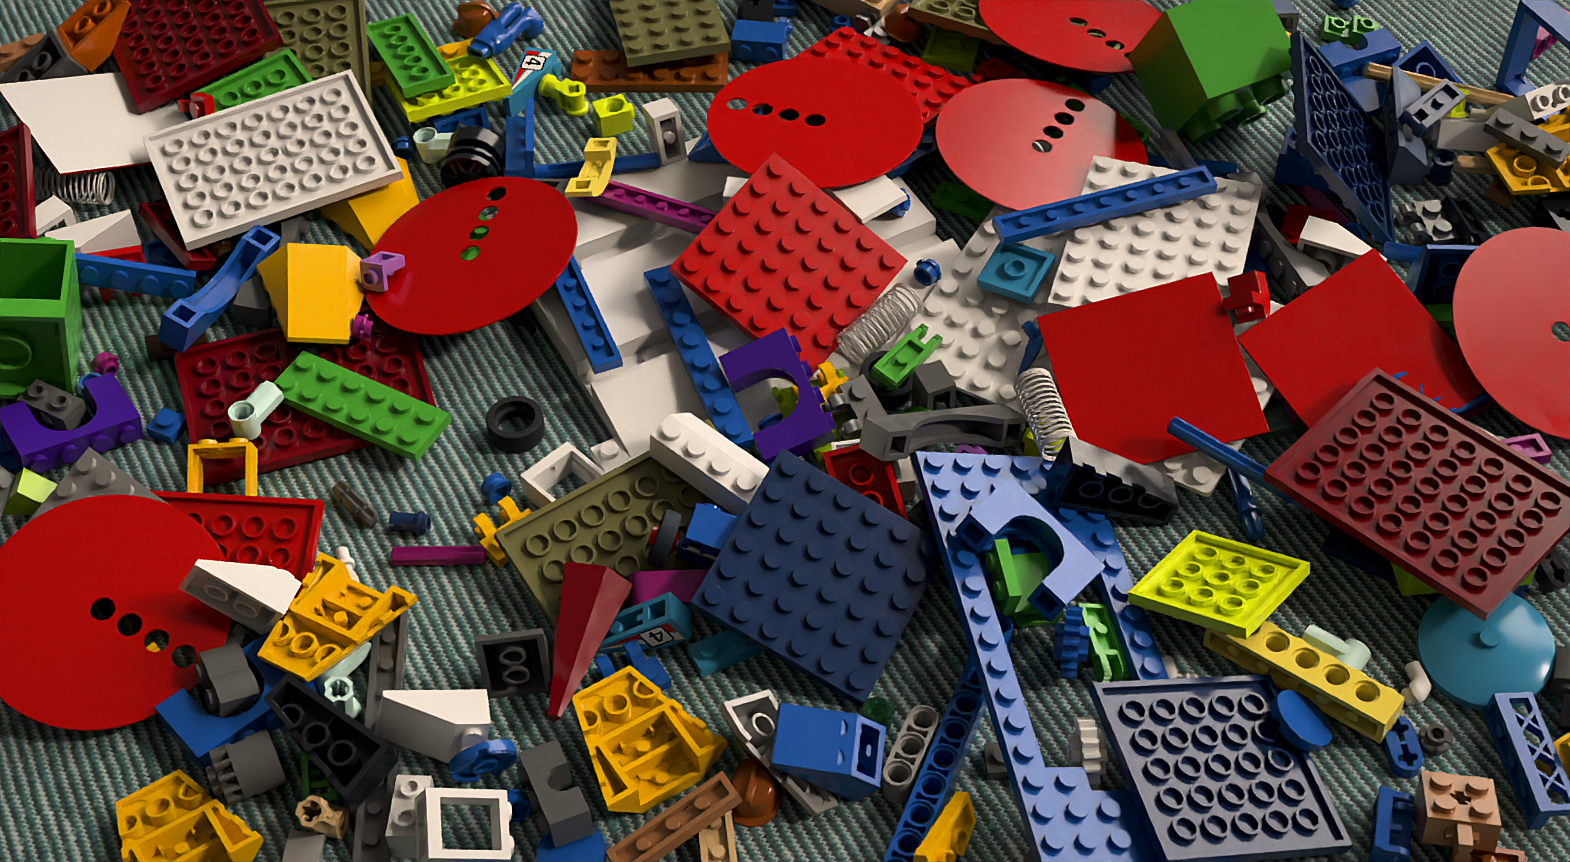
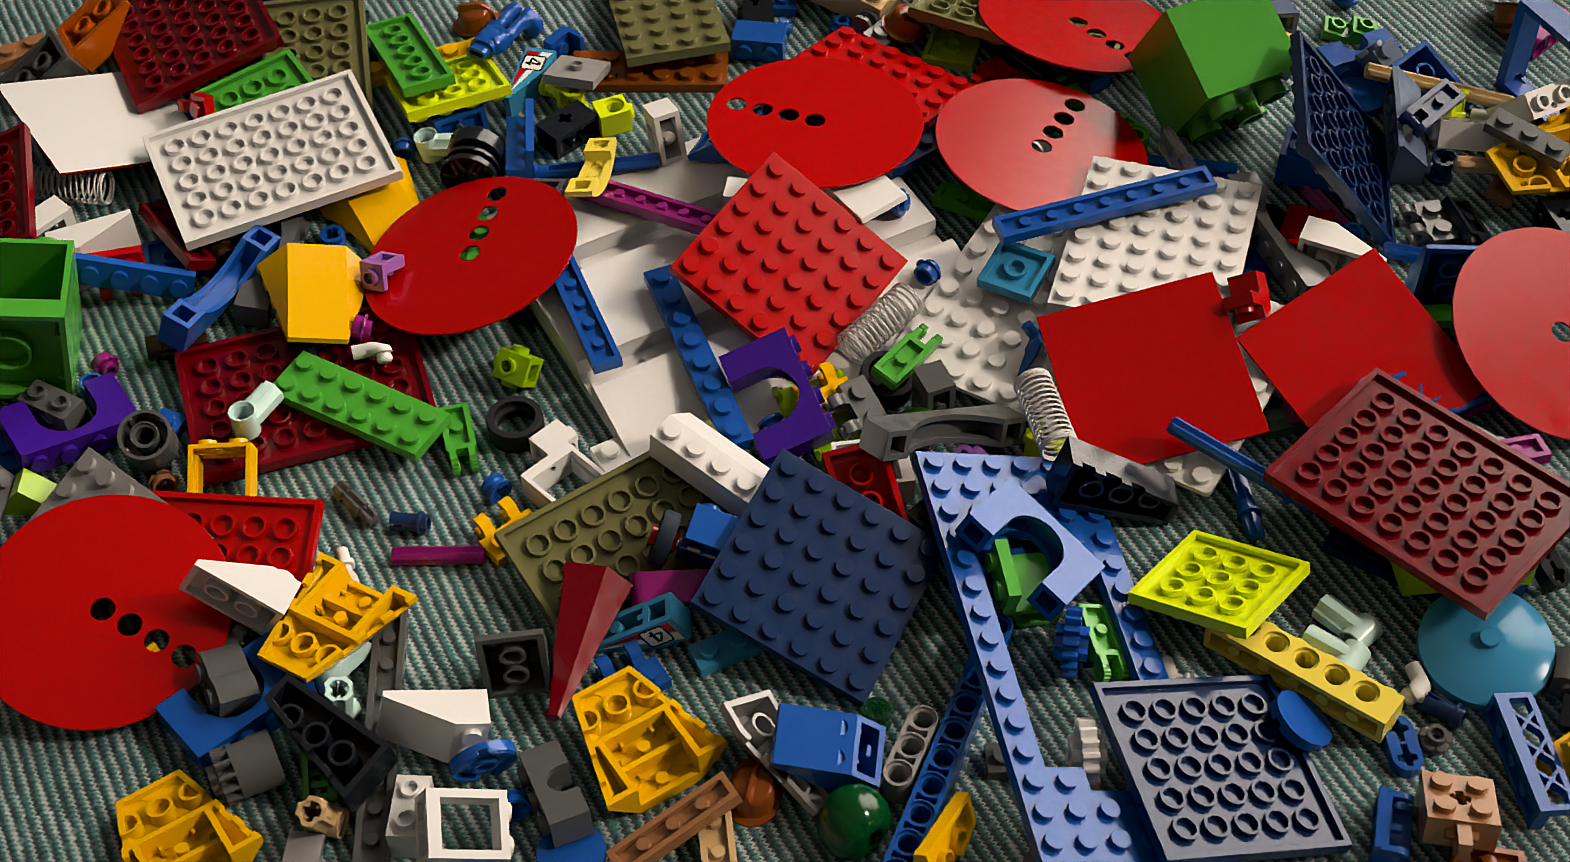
none -> dark grey gear [117,409,181,475]
none -> medium nougat plate [148,470,180,492]
none -> blue bush [319,225,347,246]
none -> white arm [351,342,393,364]
none -> bright green hinge [439,402,480,477]
none -> lime brick [492,344,544,389]
none -> white brick [529,419,579,463]
none -> black brick [536,99,600,160]
none -> blue bracket [543,24,584,59]
none -> light grey plate [543,55,611,91]
none -> dark green piece [816,783,891,861]
none -> light aqua piece [1311,594,1383,647]
none -> sand blue brick [1355,38,1404,69]
none -> dark blue pin [1420,691,1468,728]
none -> dark orange piece [1482,0,1519,35]

